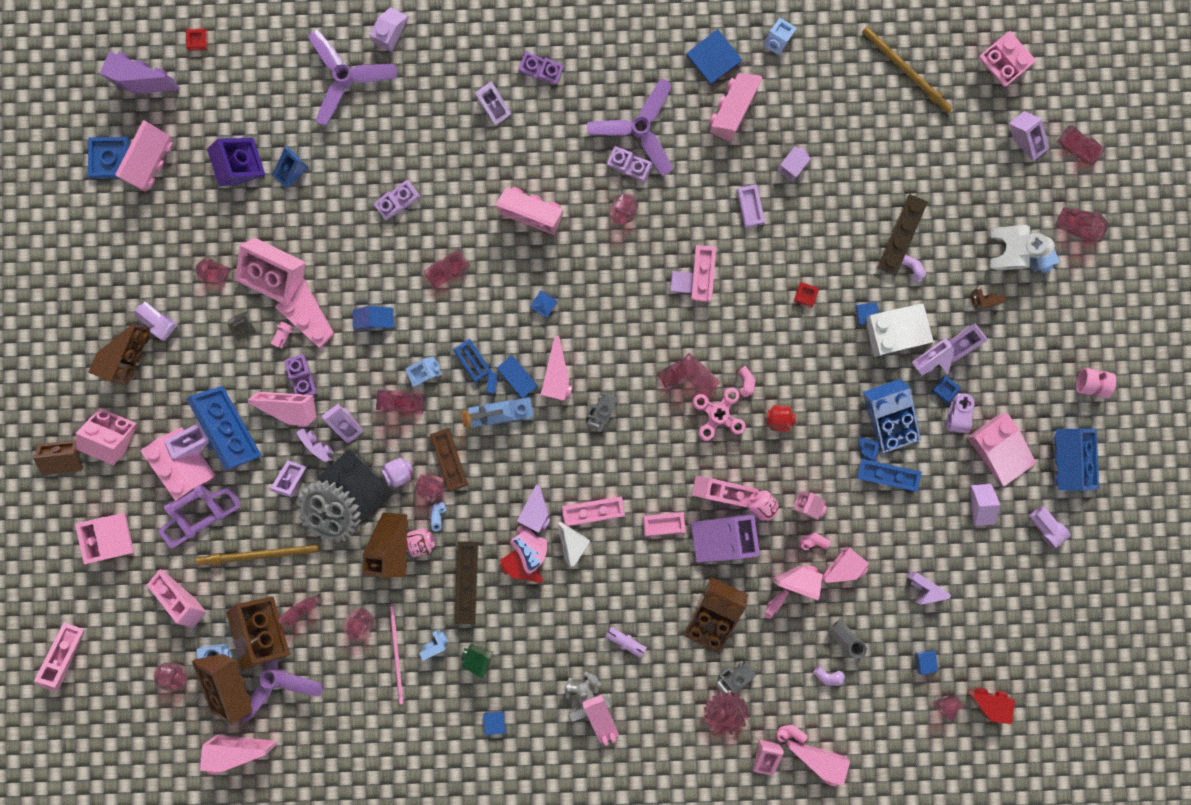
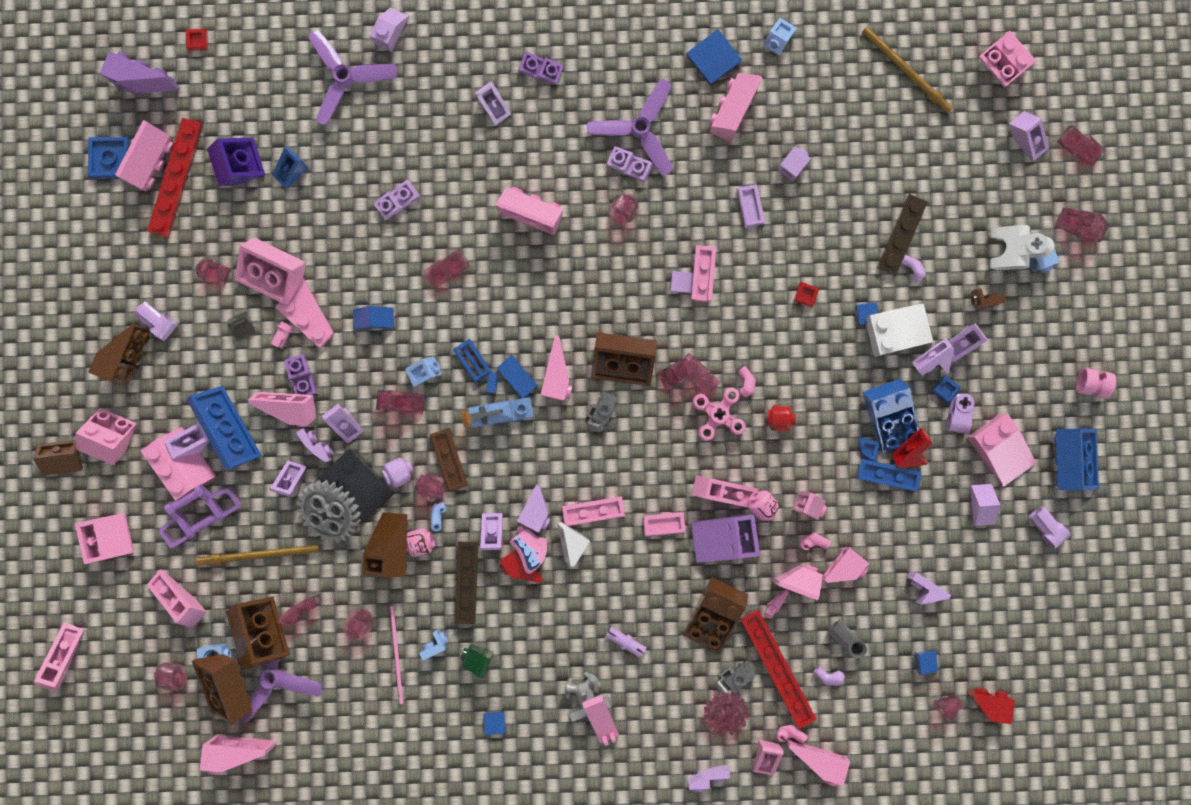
blue tile [530,290,558,318] -> none
none -> red plate [147,118,204,238]
none -> lavender slope [480,513,503,550]
none -> reddish brown slope [591,332,657,386]
none -> lavender slope [687,765,730,792]
none -> red plate [740,609,817,729]
none -> red slope [892,428,933,469]

